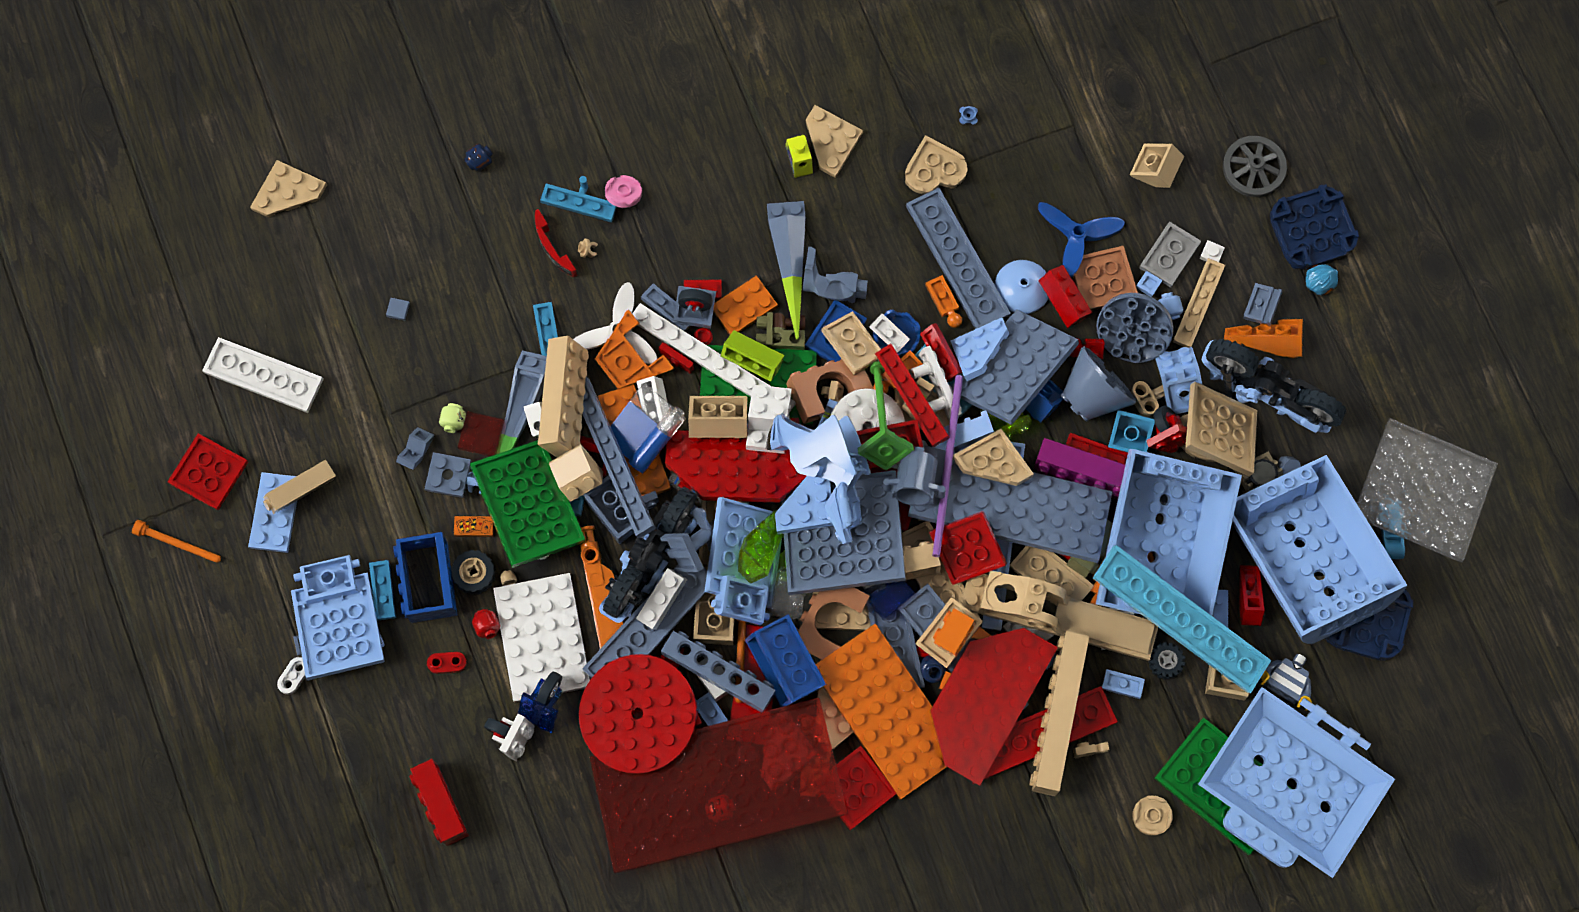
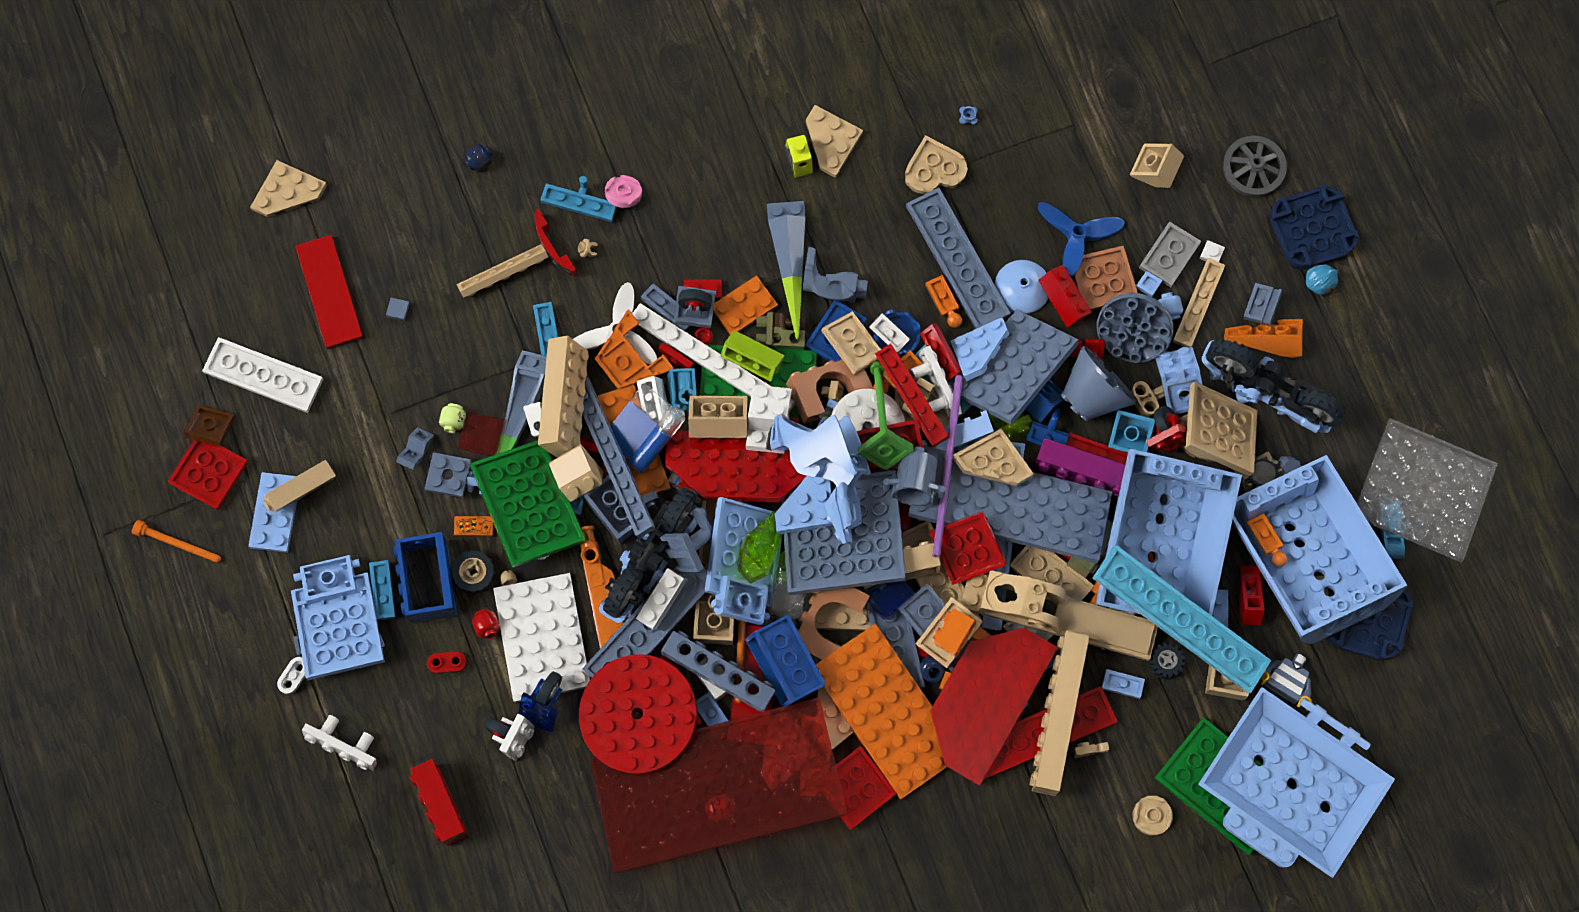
none -> reddish brown tile [183,405,235,447]
none -> red tile [295,235,363,349]
none -> white plate [302,715,377,771]
none -> tan plate [456,244,548,298]
none -> dark azure piece [667,368,697,420]
none -> blue plate [1026,408,1069,445]
none -> orange plate [1246,513,1288,567]

